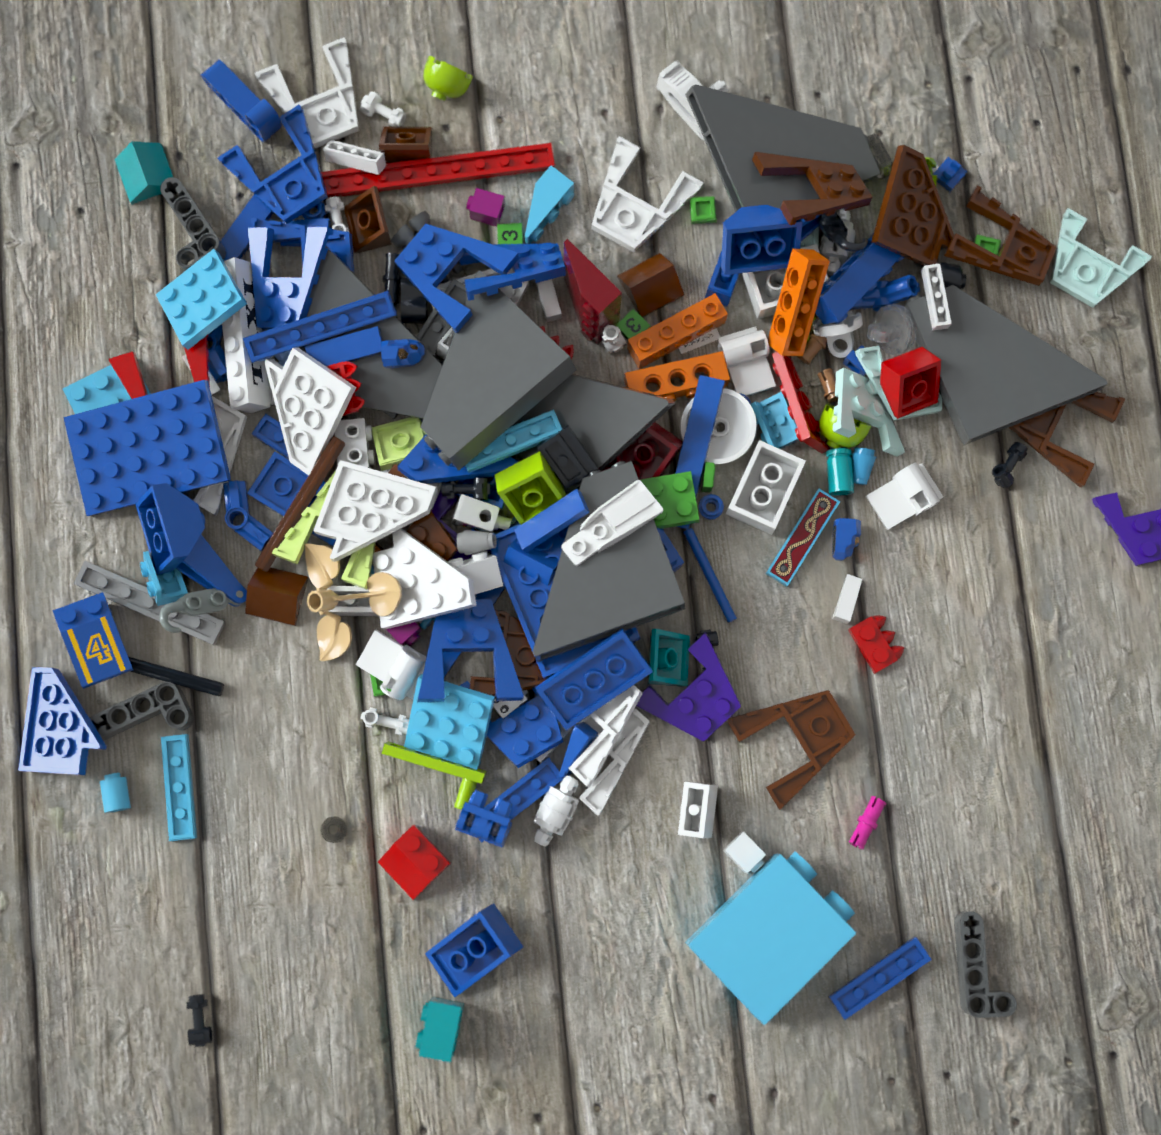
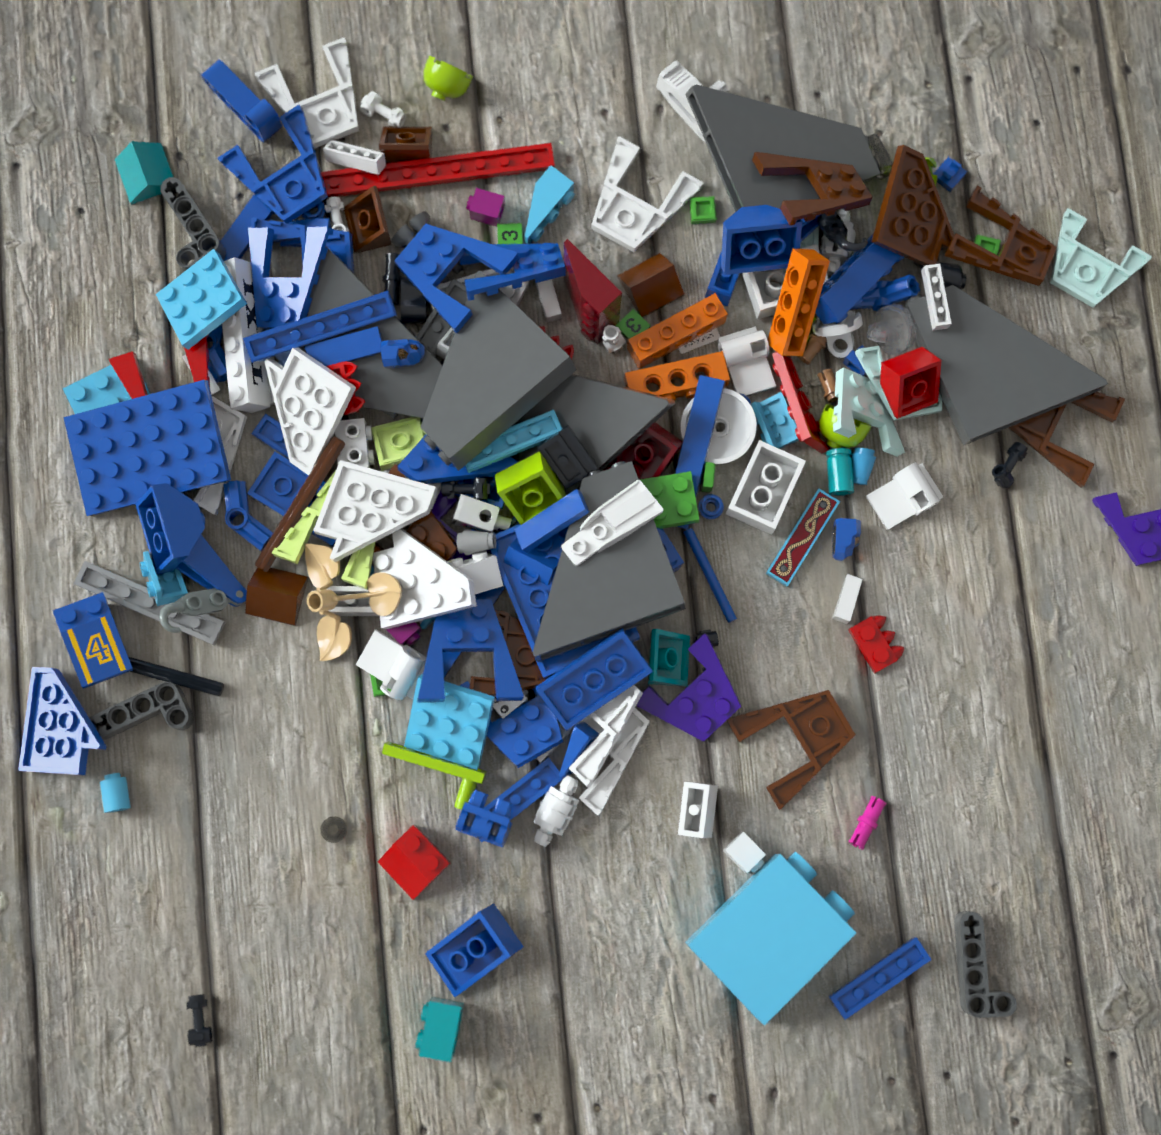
medium azure tile [161,734,197,841] -> none
white bar [361,708,409,735] -> none

